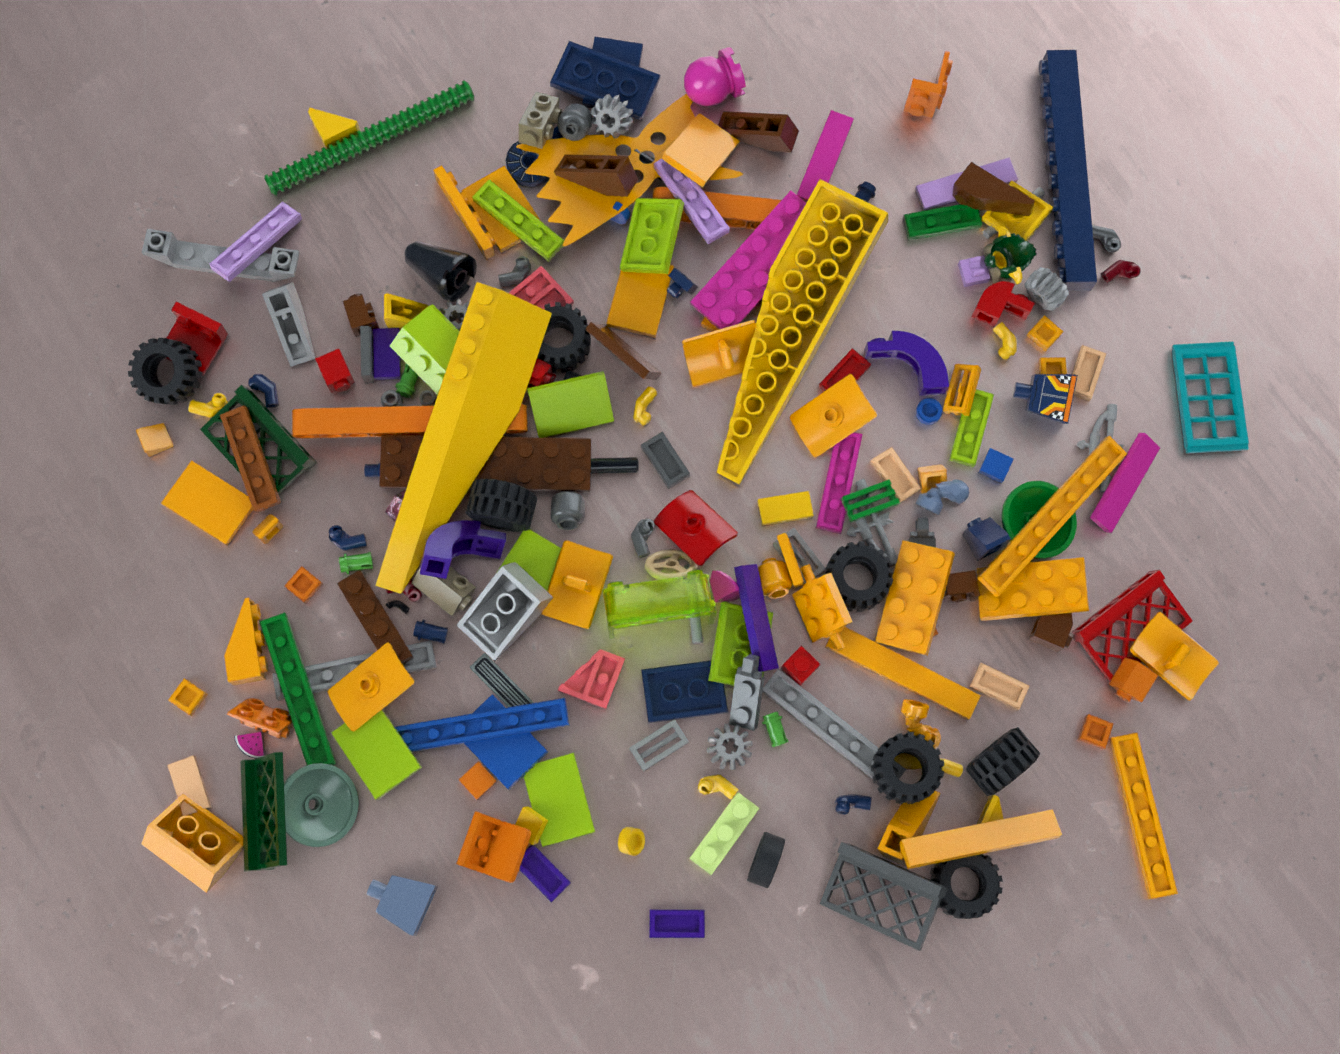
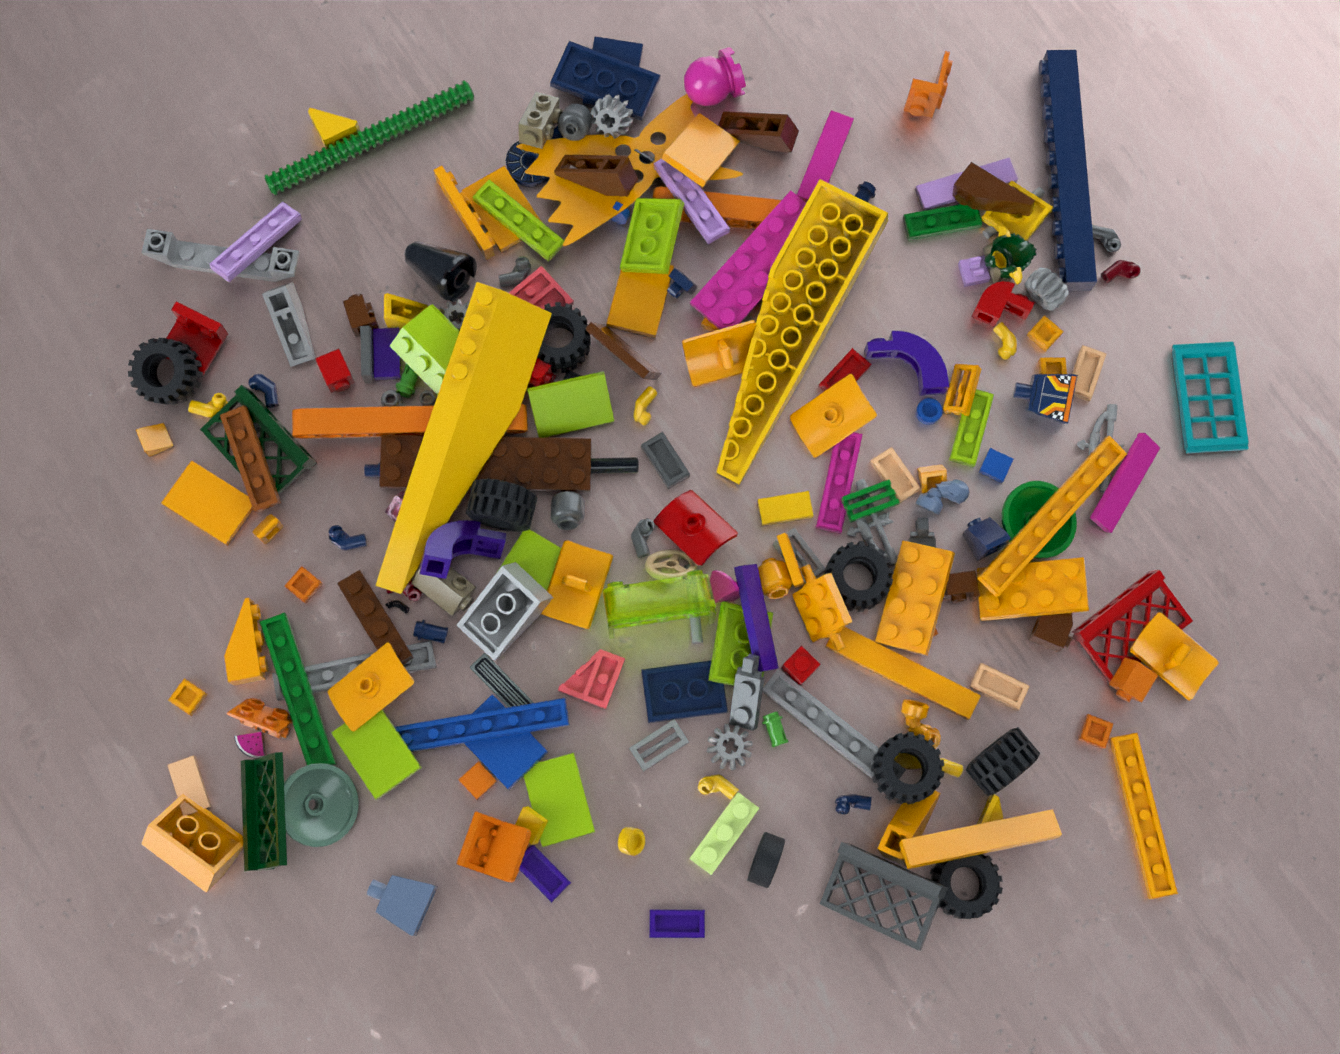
bright green pin [339,552,373,574] -> none

